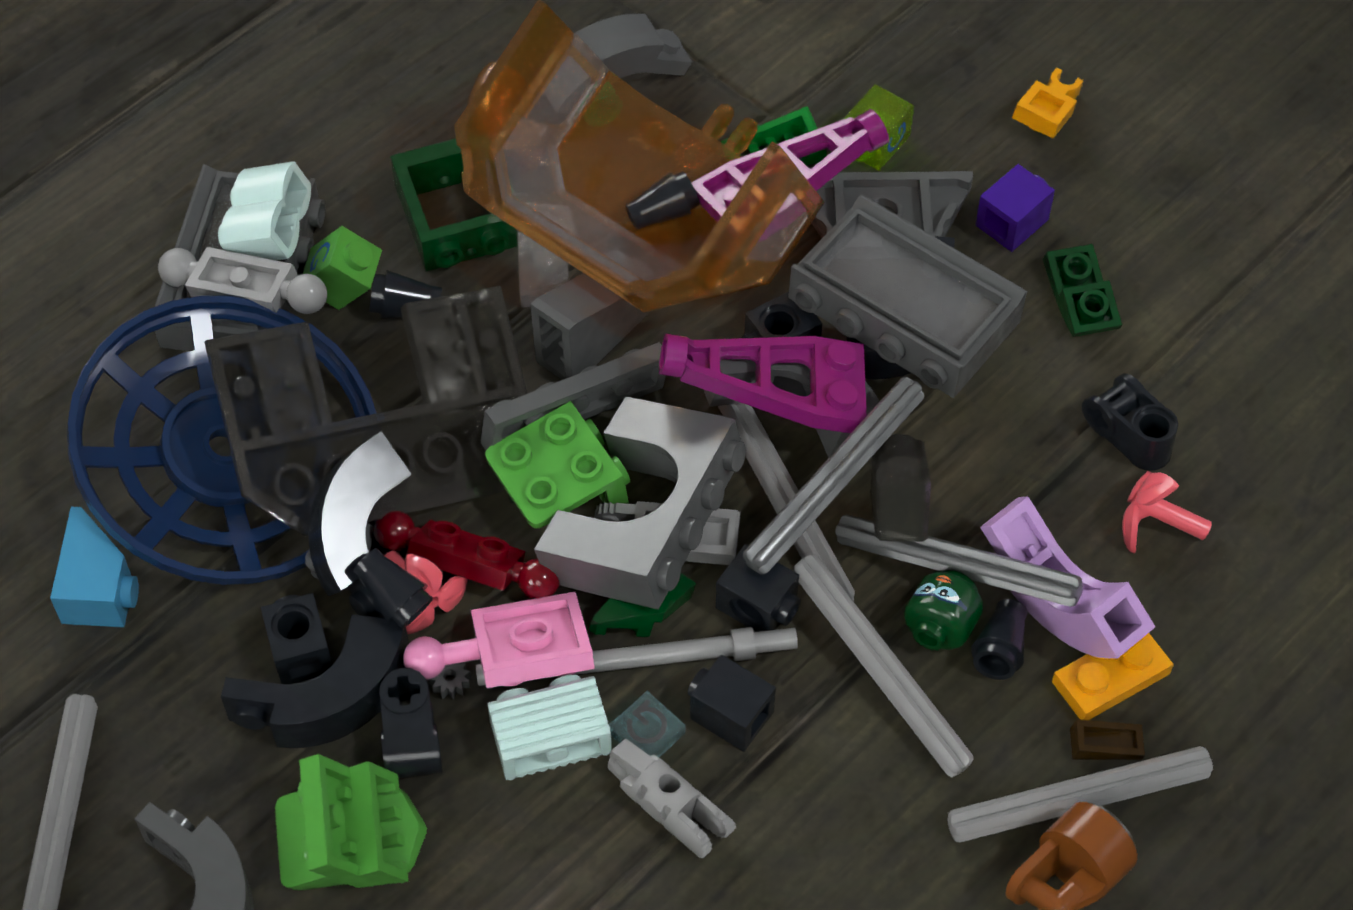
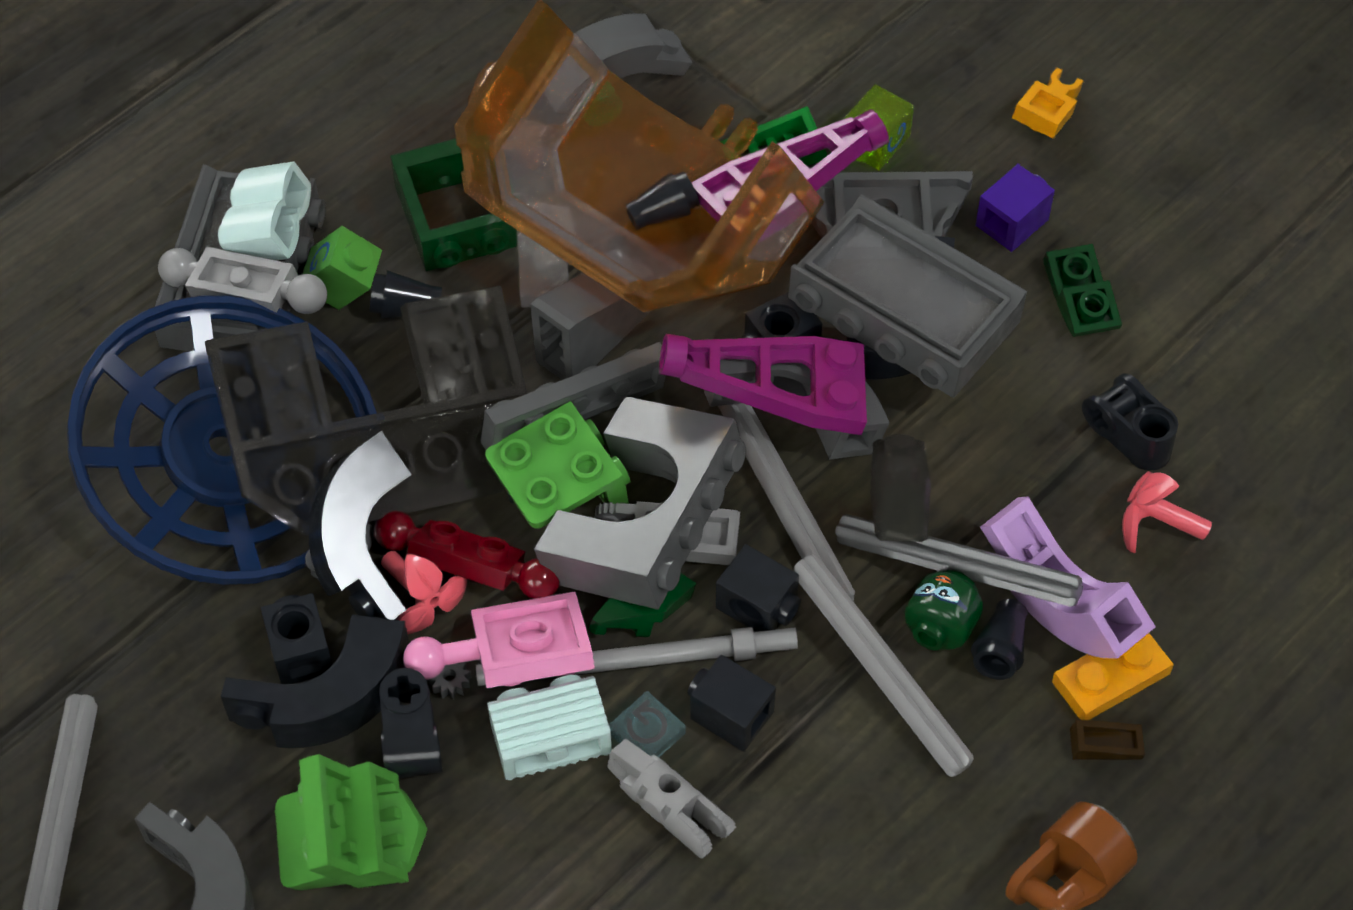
dark azure slope [50,507,139,627] -> none
black cone [353,548,433,629] -> none
dark grey axle [743,377,924,575] -> none
light grey axle [947,746,1213,842] -> none

